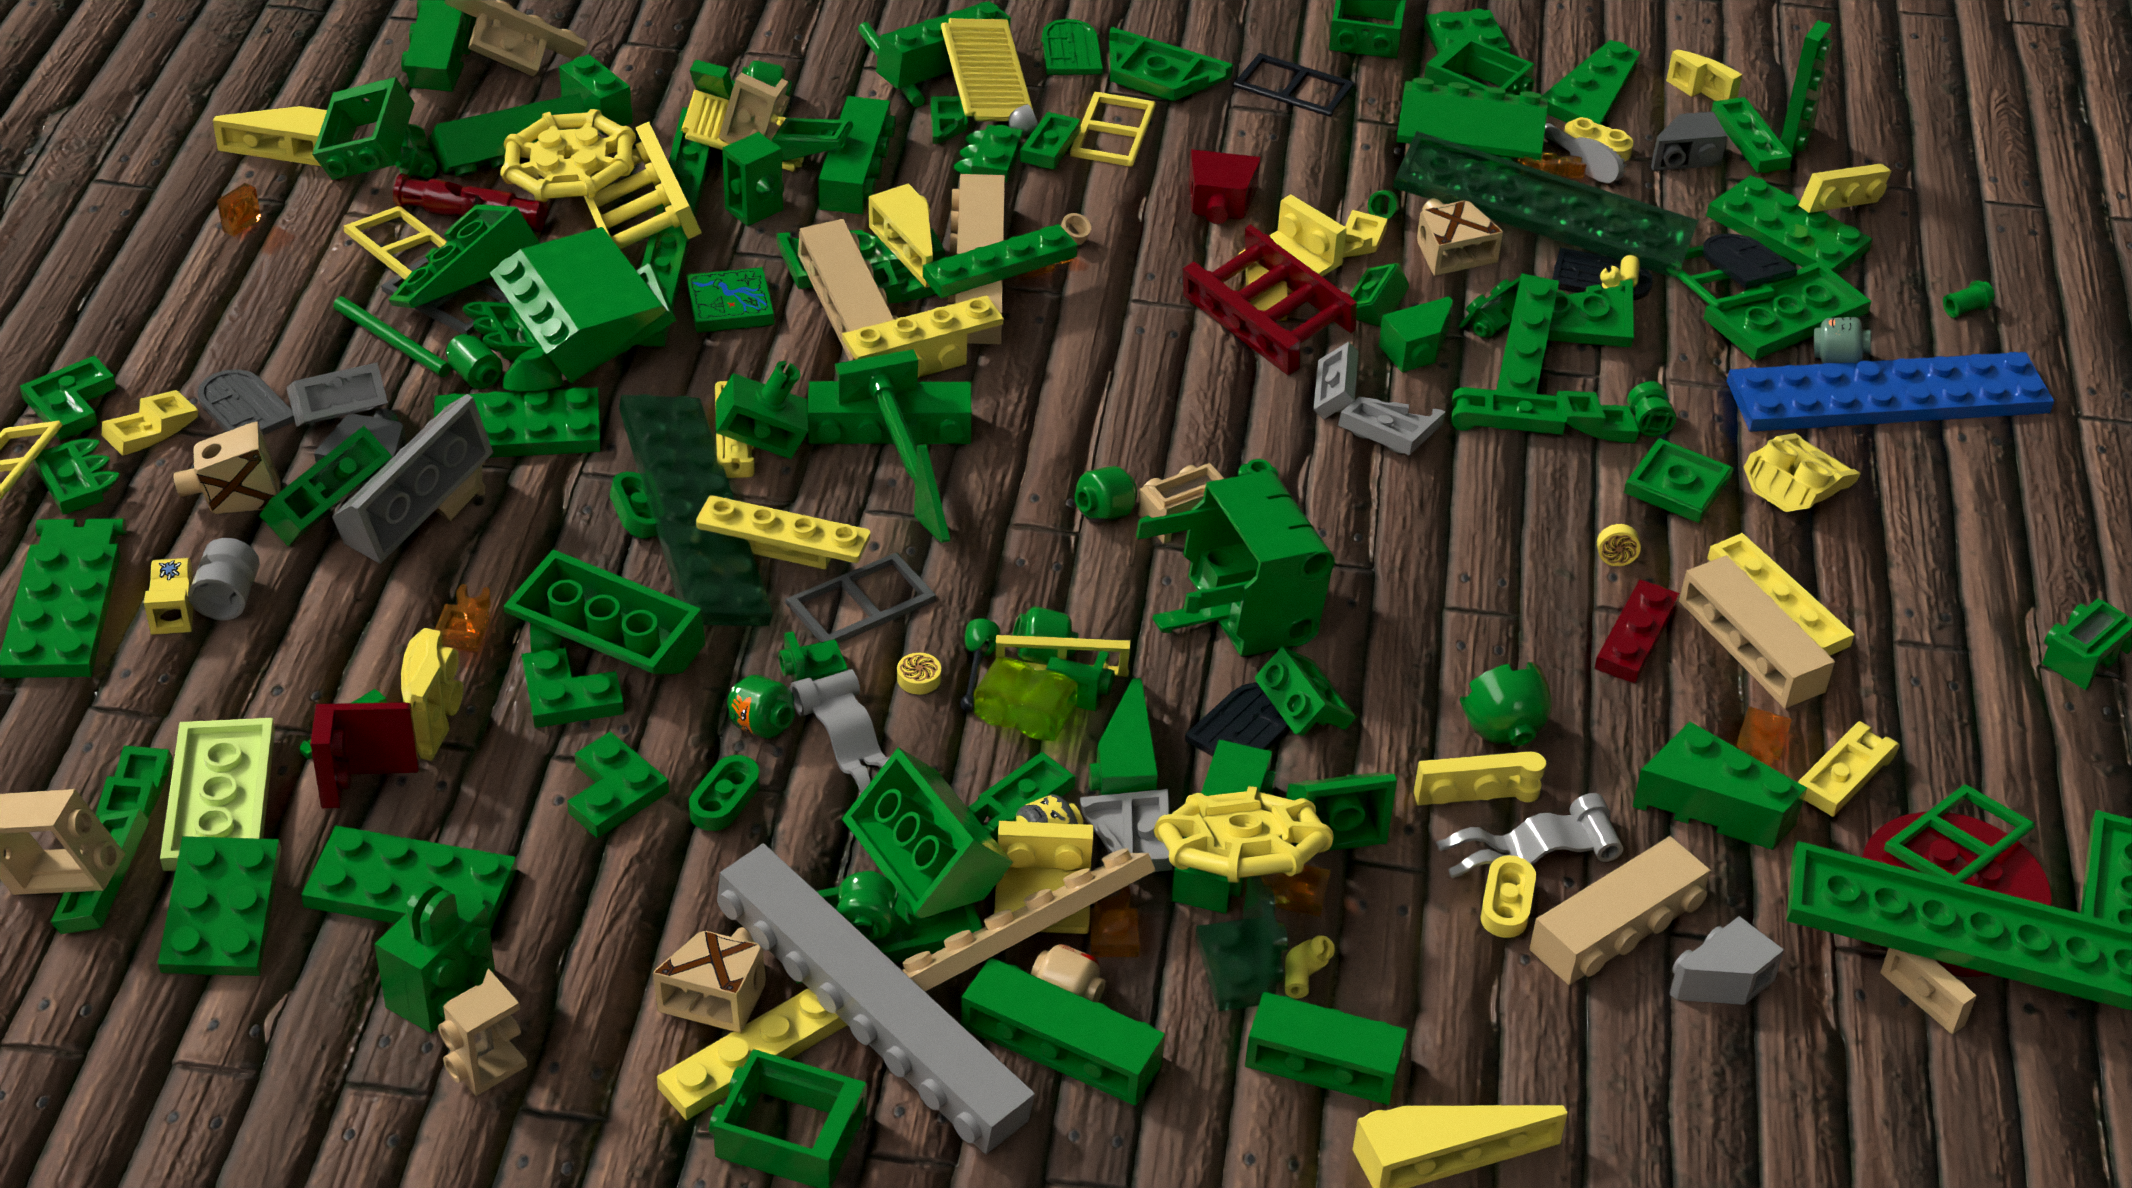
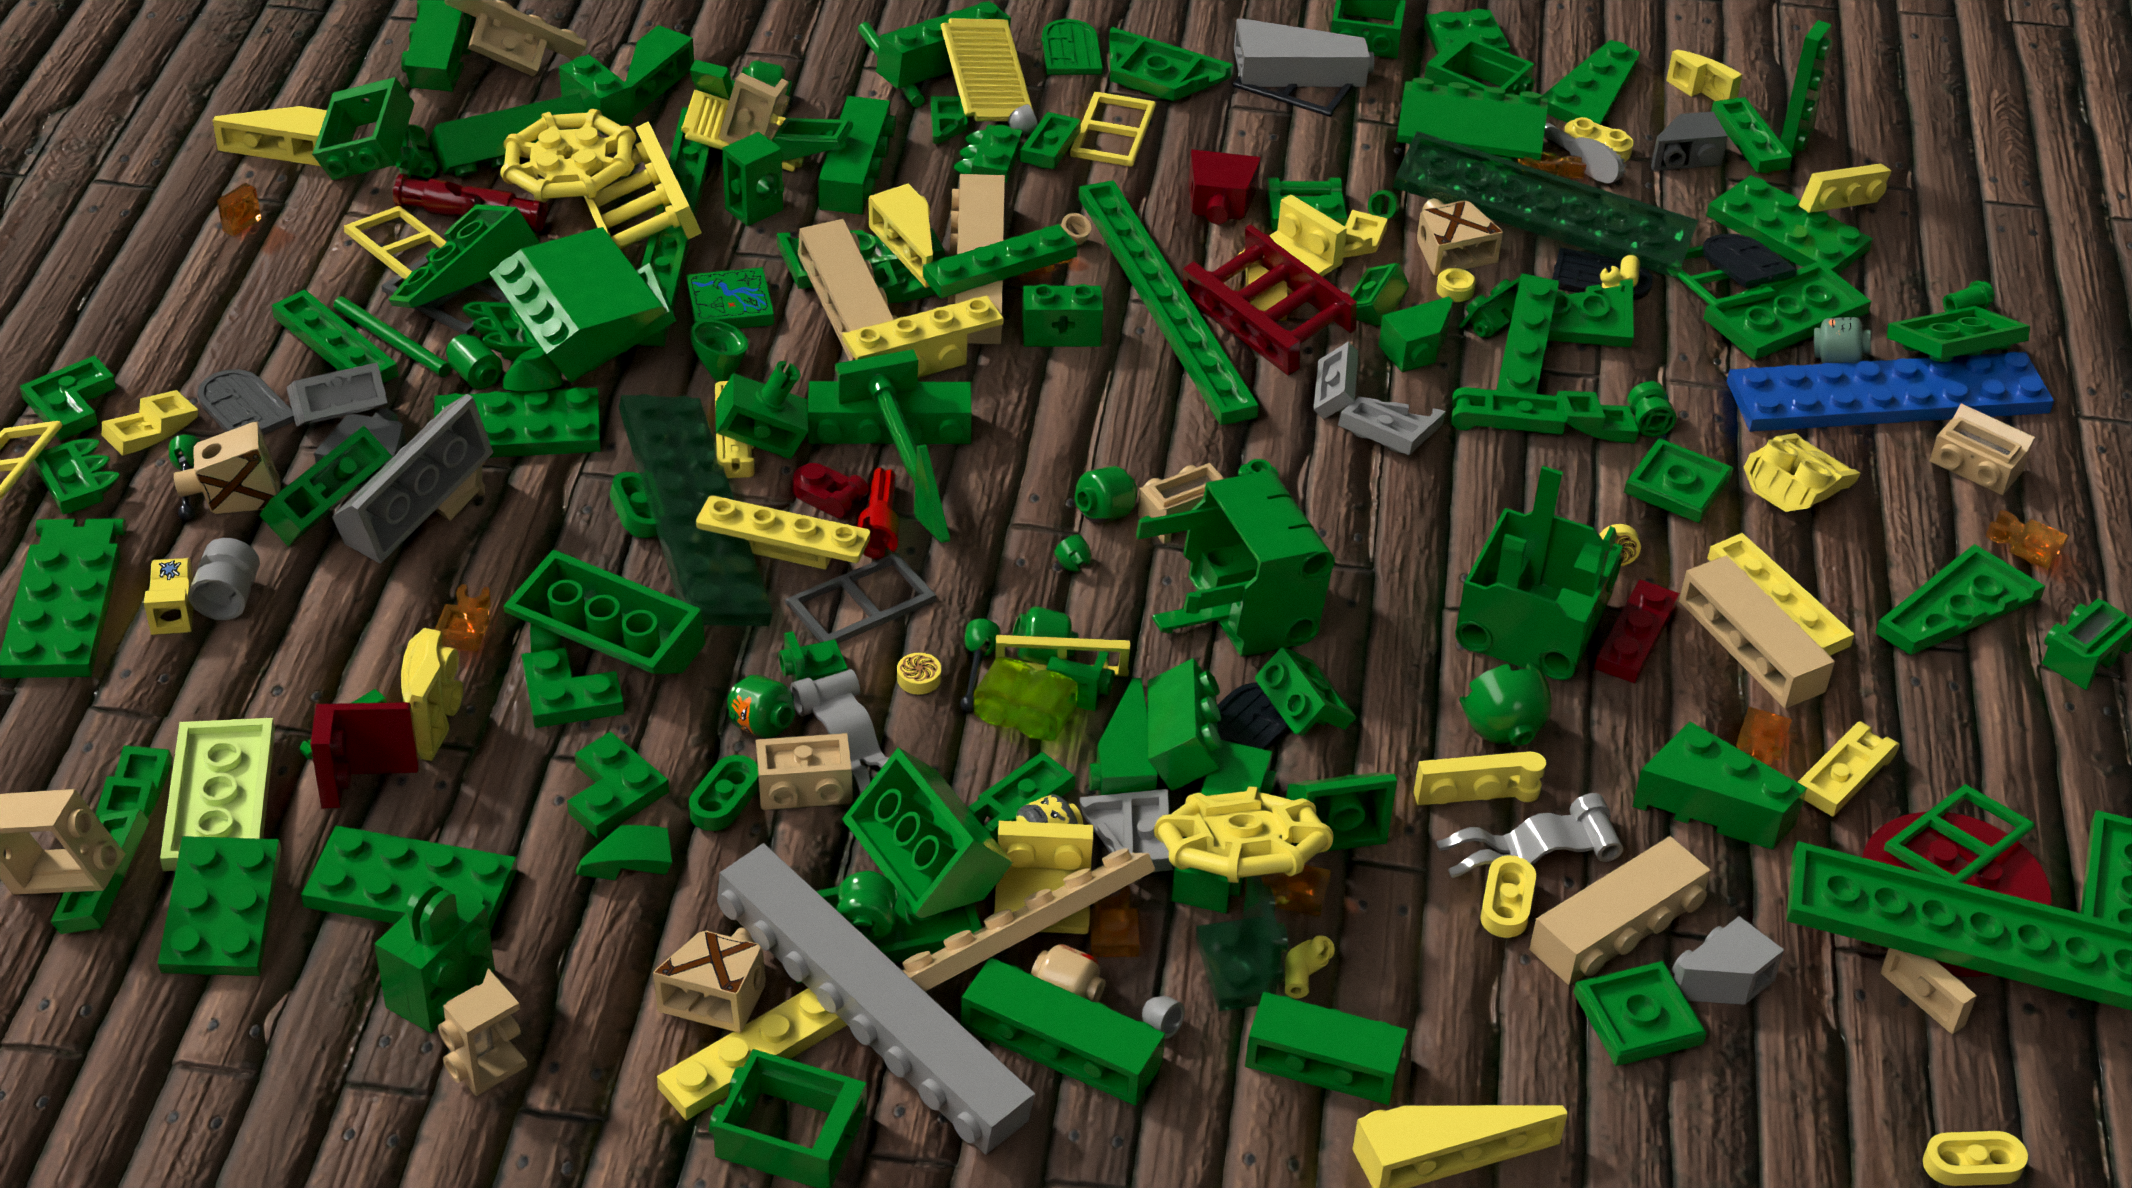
none -> green hinge [169,435,201,521]
none -> green plate [271,289,399,383]
none -> green slope [576,825,672,880]
none -> green slope [625,25,694,118]
none -> green piece [690,320,749,382]
none -> tan bracket [756,733,852,810]
none -> dark red plate [793,463,869,518]
none -> red piece [857,467,900,559]
none -> green brick [1022,284,1103,347]
none -> green hinge [1054,535,1092,572]
none -> green plate [1079,180,1259,425]
none -> light grey hinge [1142,996,1185,1039]
none -> green brick [1147,658,1222,791]
none -> light grey slope [1234,19,1374,87]
none -> green plate [1266,177,1347,230]
none -> light yellow tile [1436,268,1476,302]
none -> green piece [1455,466,1623,680]
none -> green plate [1573,961,1707,1066]
none -> green wing [1875,544,2046,655]
none -> green plate [1887,306,2030,362]
none -> light yellow plate [1923,1131,2028,1186]
none -> tan window [1930,403,2035,495]
none -> clear orange plate [1986,510,2069,570]

